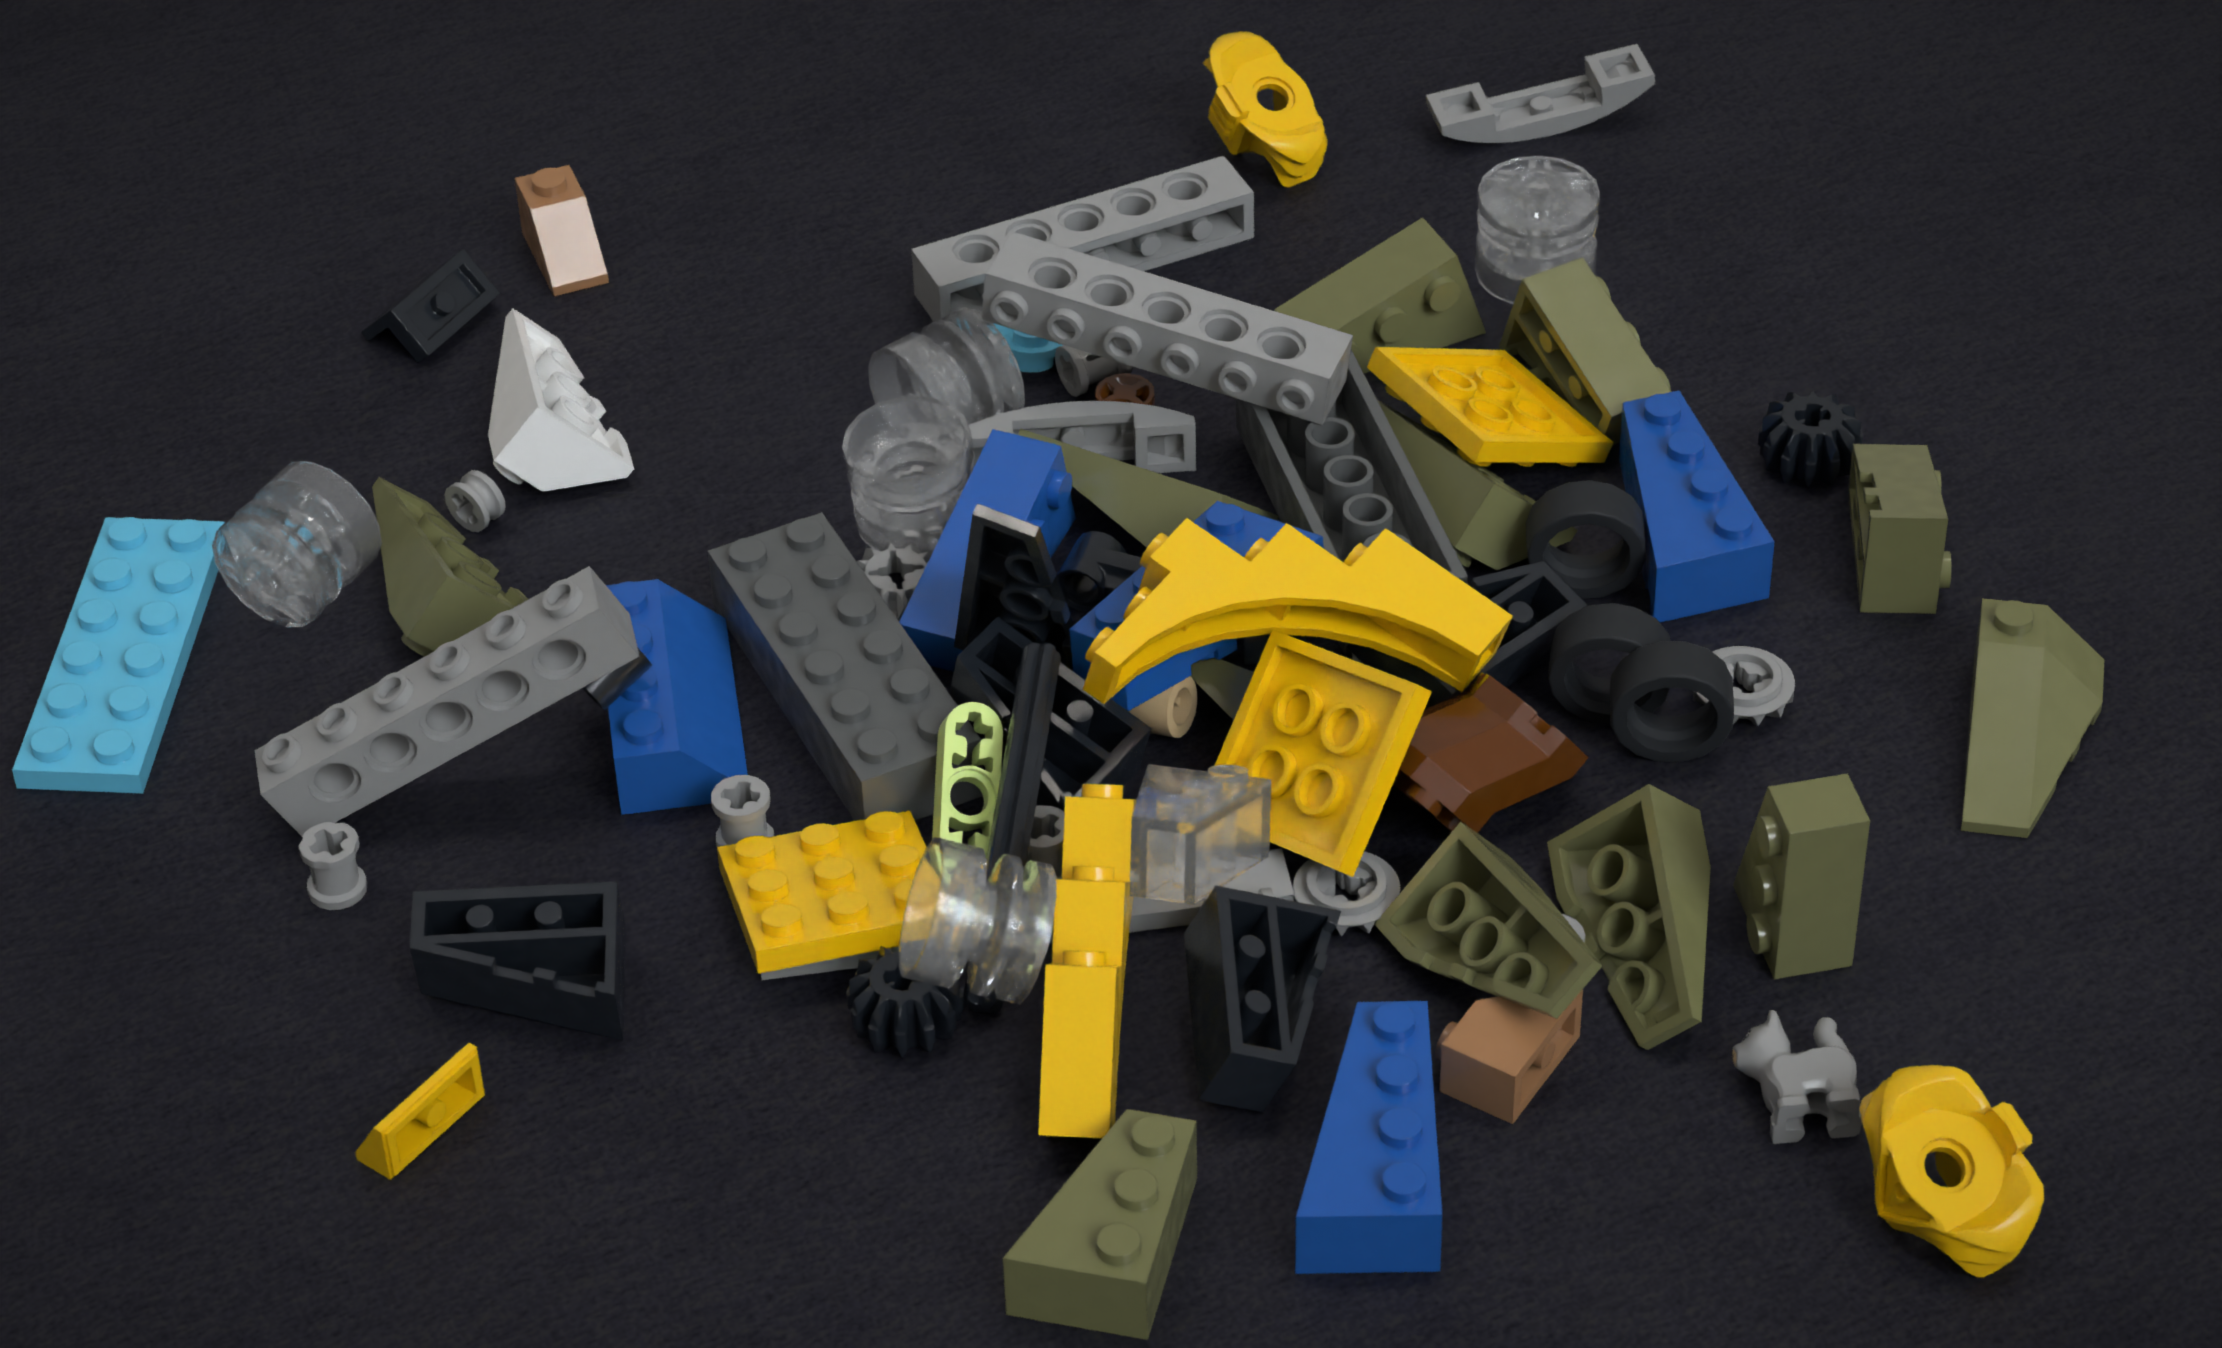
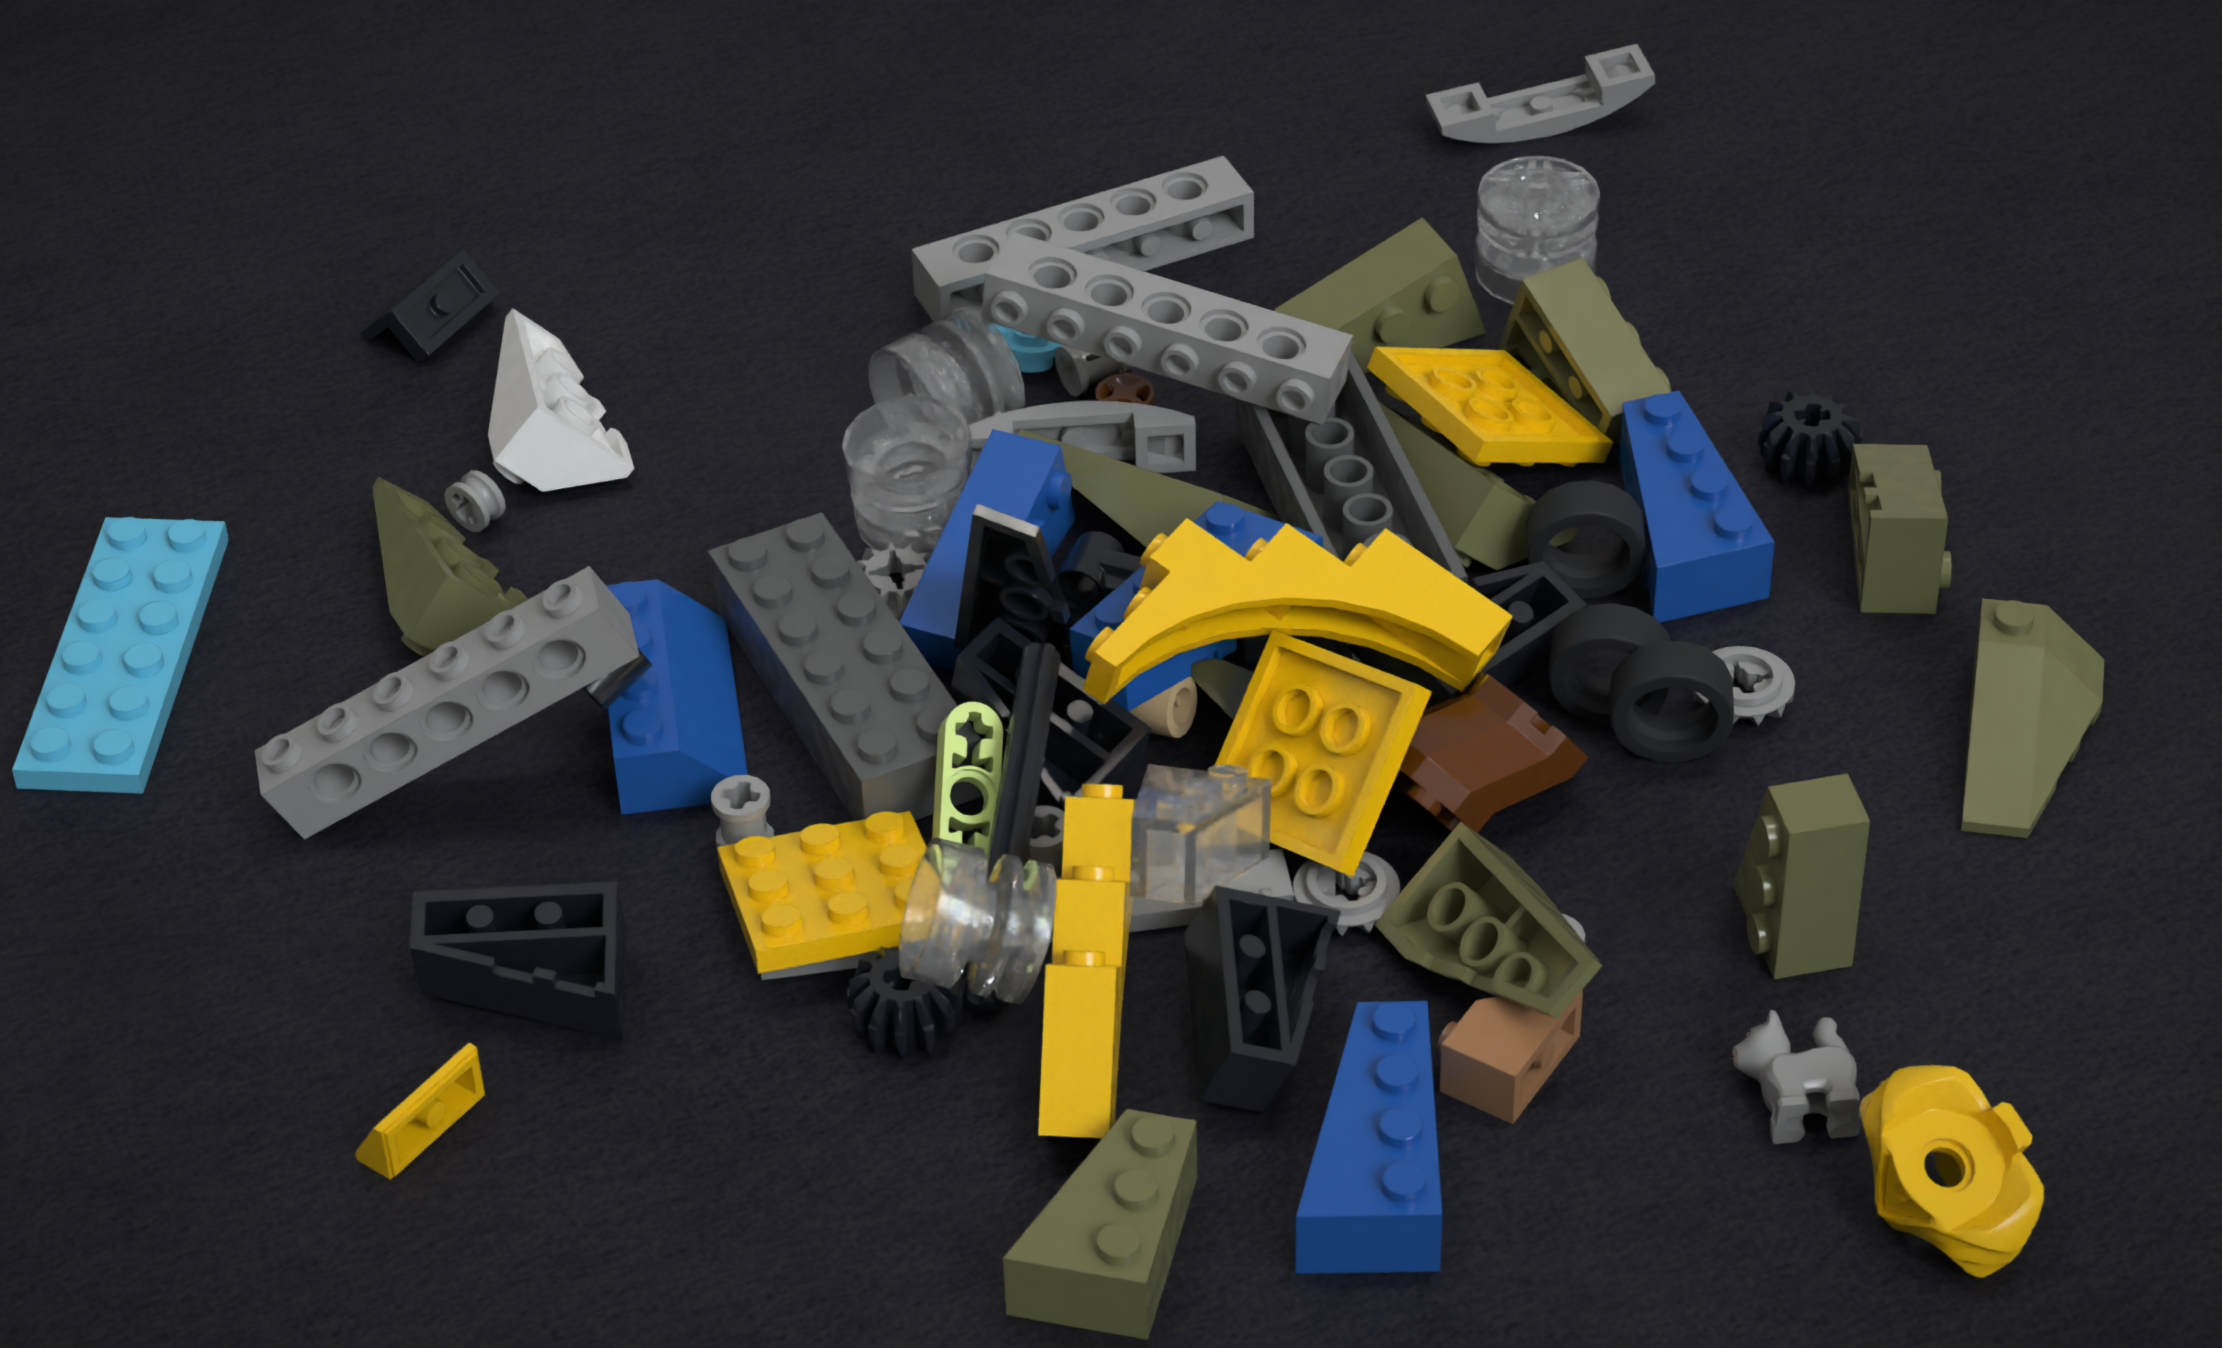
clear wheel [212,461,382,627] -> none
light grey bush [299,822,367,910] -> none
slope [515,165,609,297] -> none
yellow piece [1203,32,1328,187] -> none
olive wedge [1547,784,1711,1050] -> none

